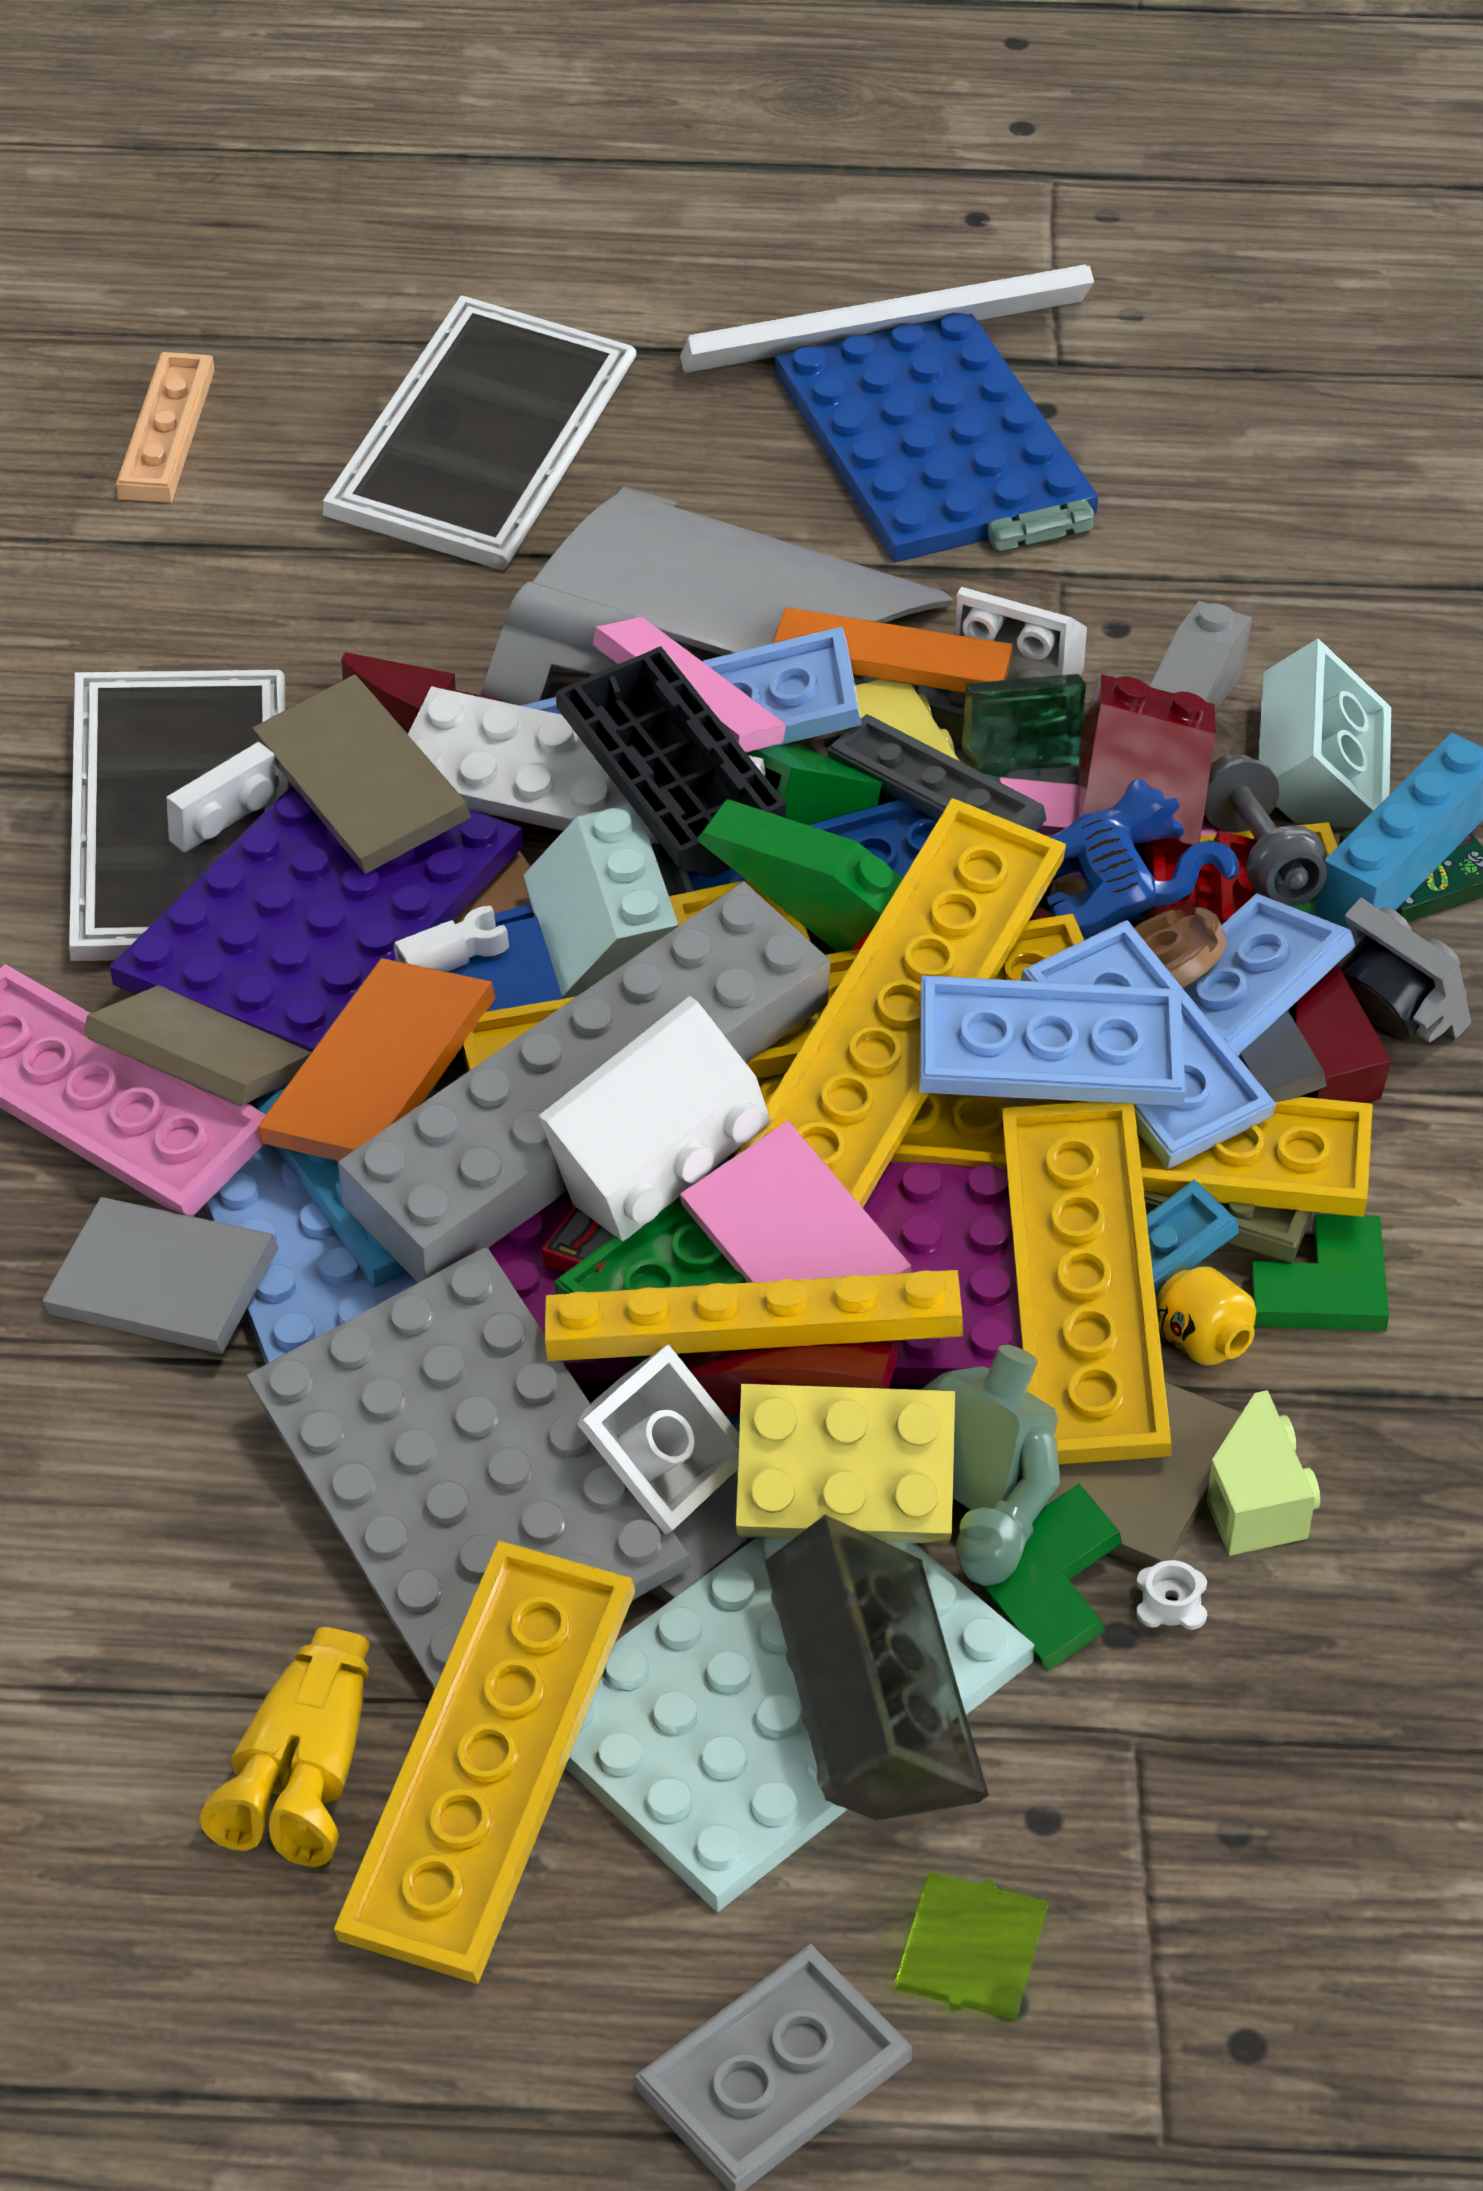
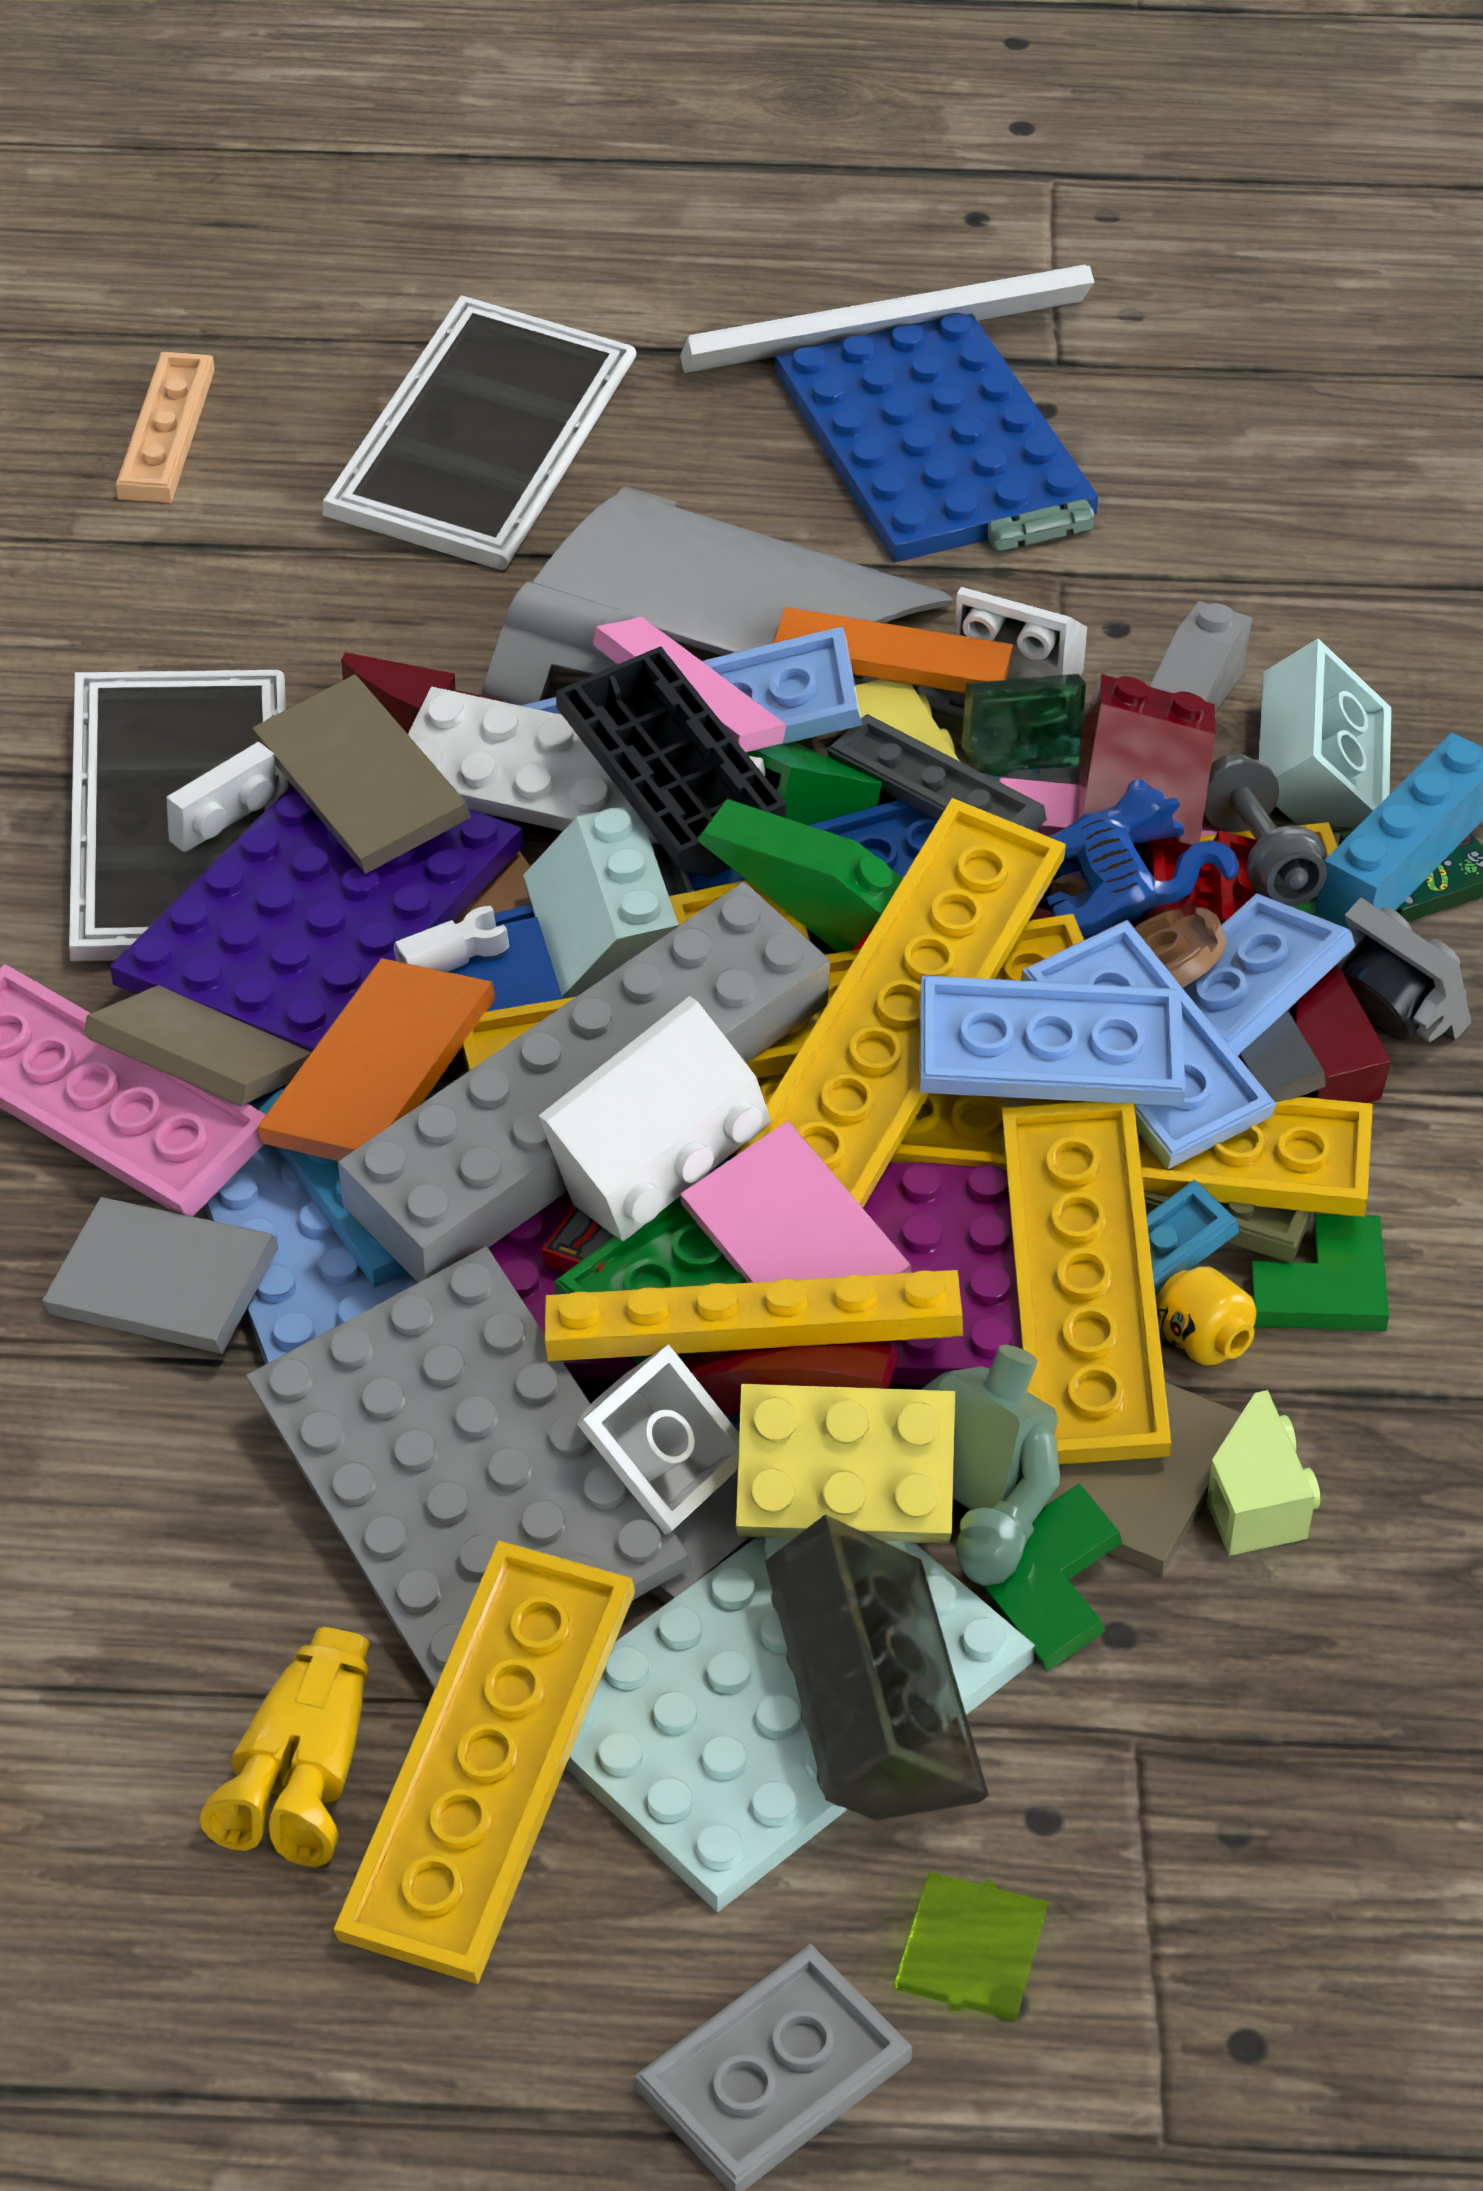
white plate [1136,1560,1207,1630] -> none

